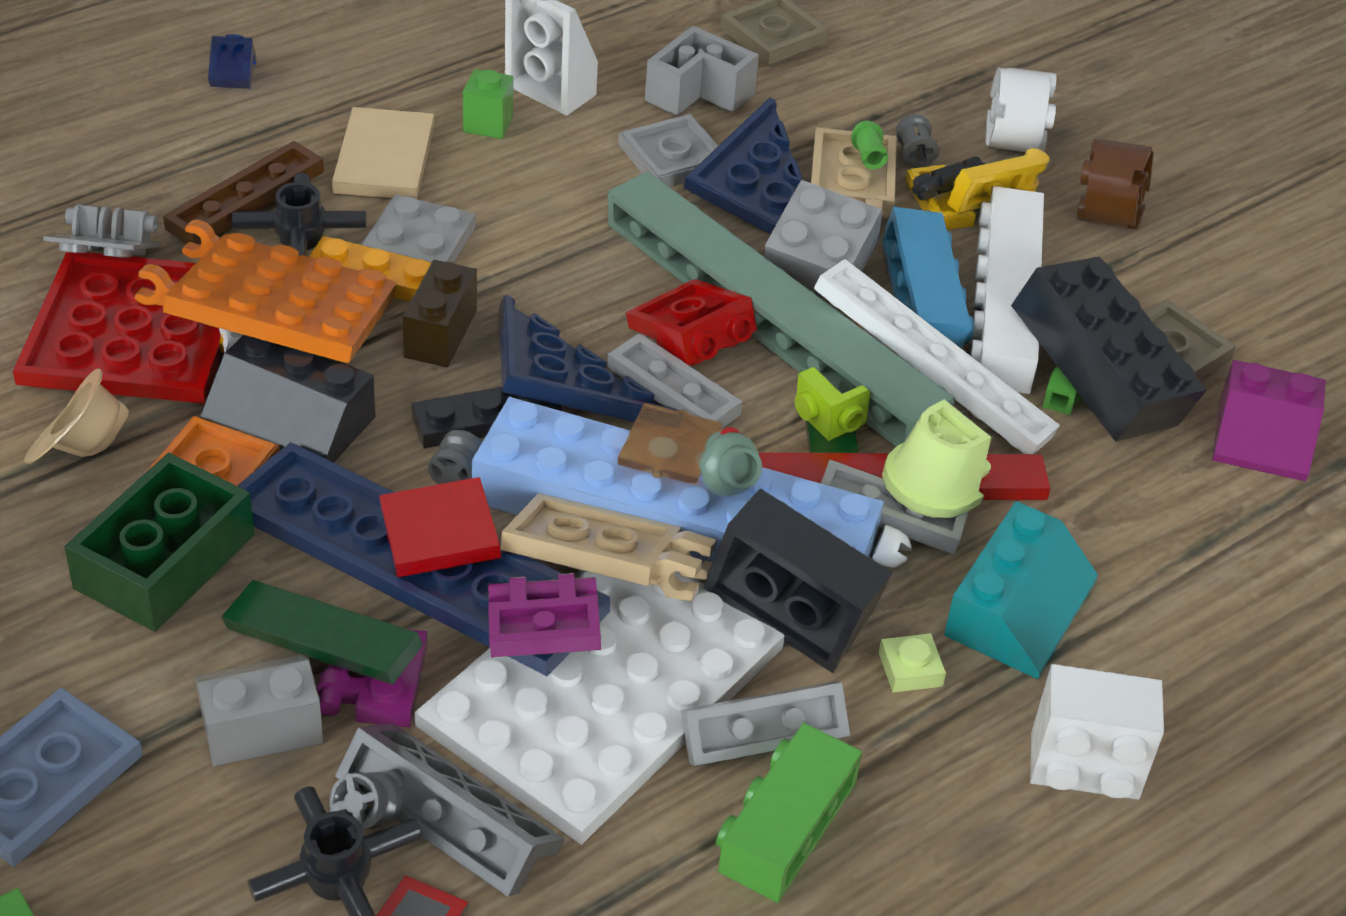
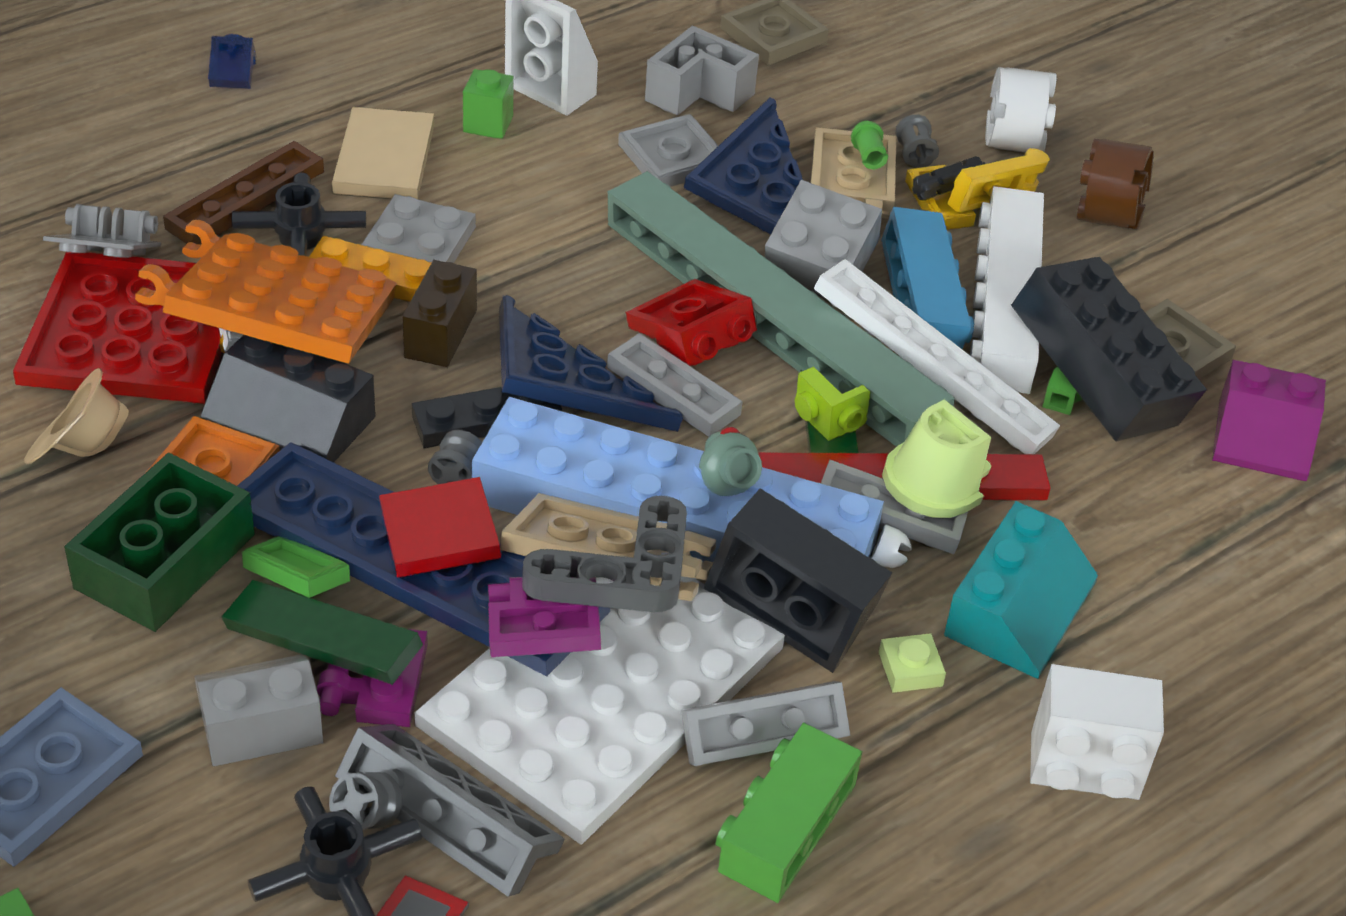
clear orange piece [618,403,722,485] -> none
none -> bright green tile [242,536,350,598]
none -> dark grey beam [522,496,687,612]

